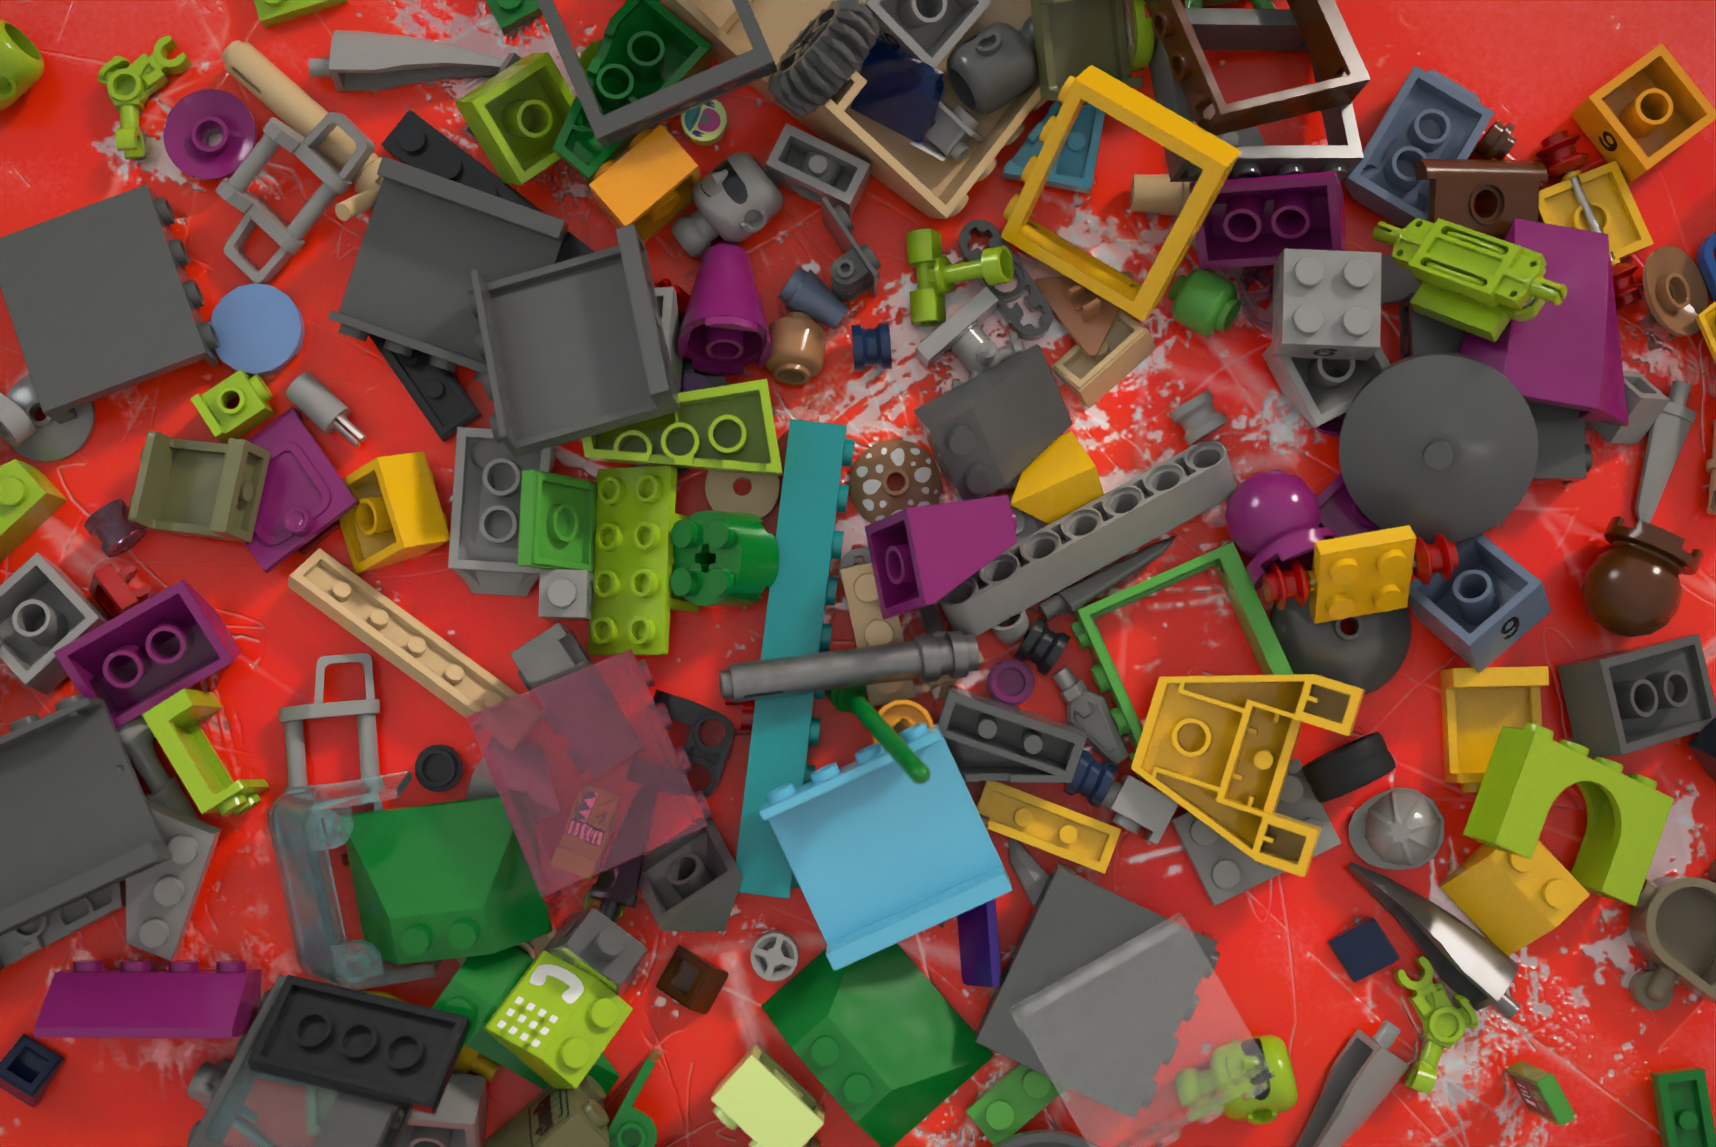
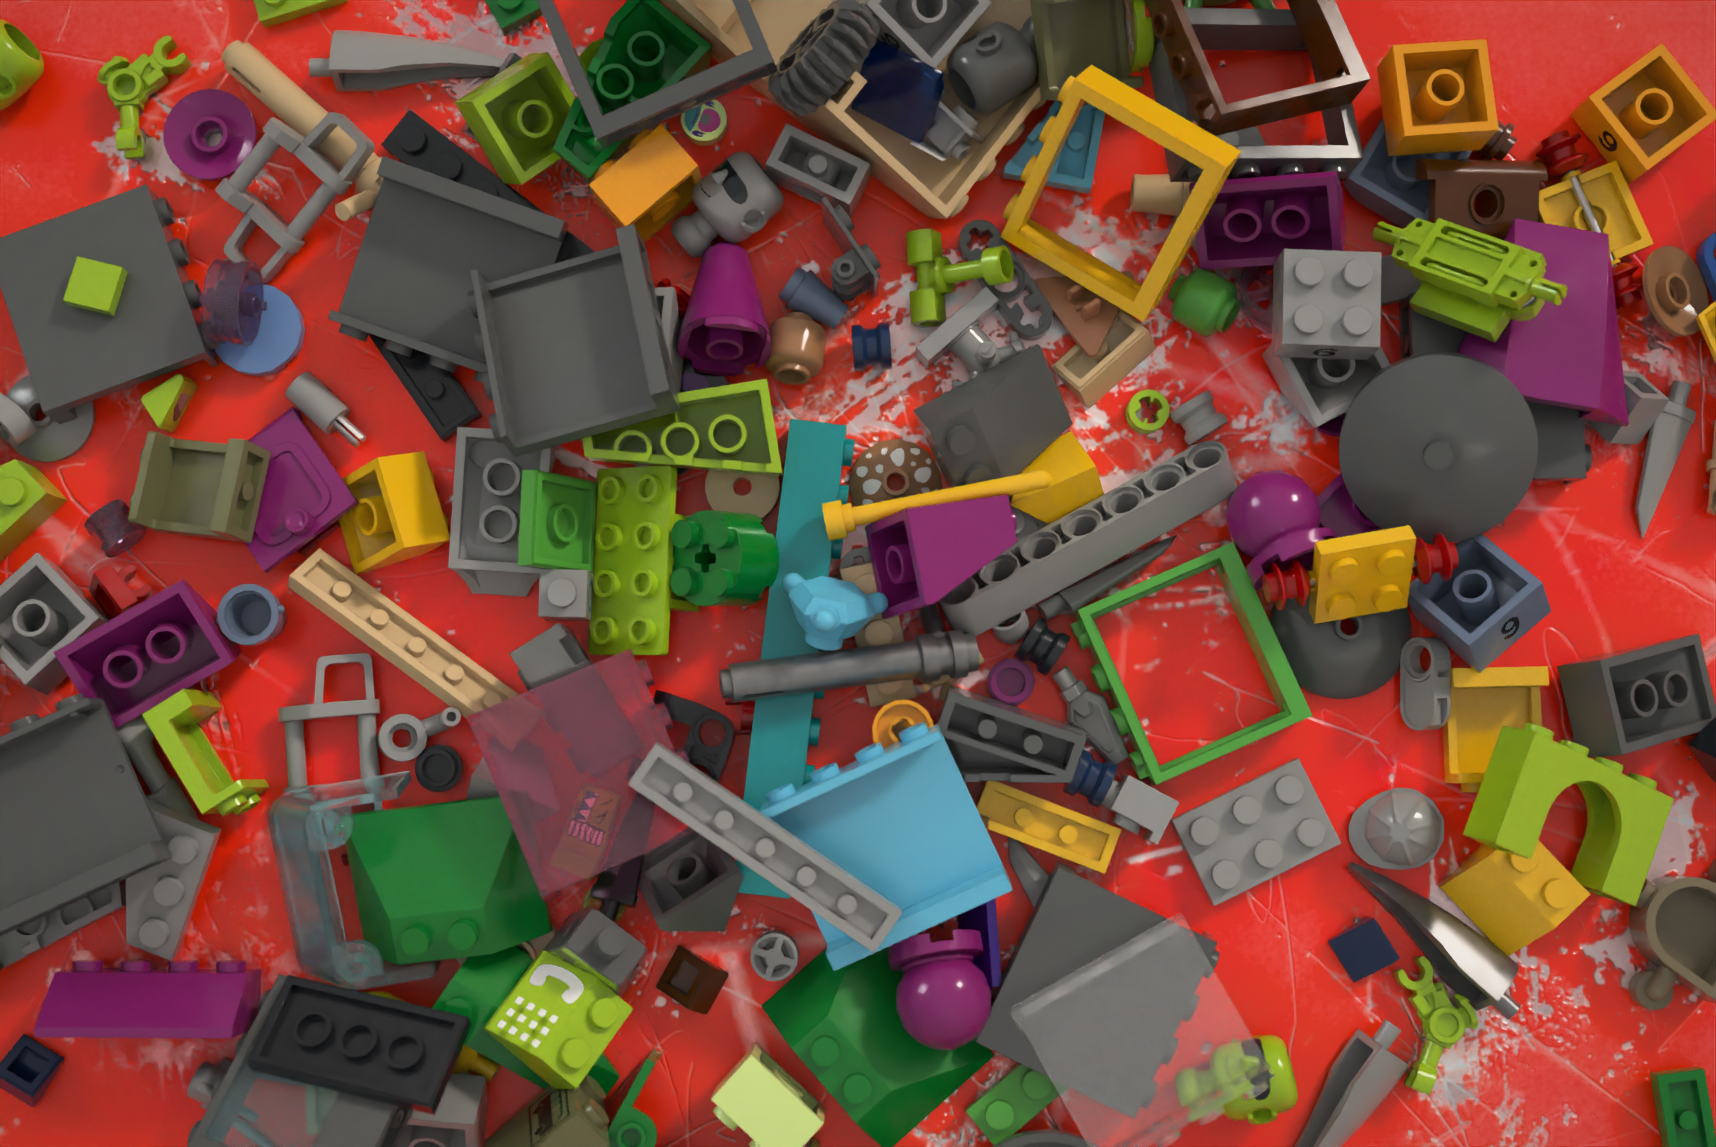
lime brick [190,369,276,444] -> none
green piece [825,685,930,784] -> none
yellow wedge [1131,674,1365,877] -> none
black tyre [1302,732,1396,803] -> none
bright green tile [1506,1061,1576,1127] -> none
reddish brown tile [1582,516,1704,637] -> none
none -> lime tile [63,256,128,316]
none -> lime slope [140,374,198,433]
none -> clear purple wheel [199,258,267,347]
none -> sand blue piece [215,584,287,646]
none -> light grey plate [377,707,461,762]
none -> light grey plate [627,742,902,953]
none -> medium azure rock [782,573,889,650]
none -> yellow piece [822,470,1052,541]
none -> magenta tile [887,929,991,1050]
none -> lime bush [1125,389,1170,434]
none -> light orange brick [1377,39,1499,156]
none -> light grey piece [1400,637,1451,731]

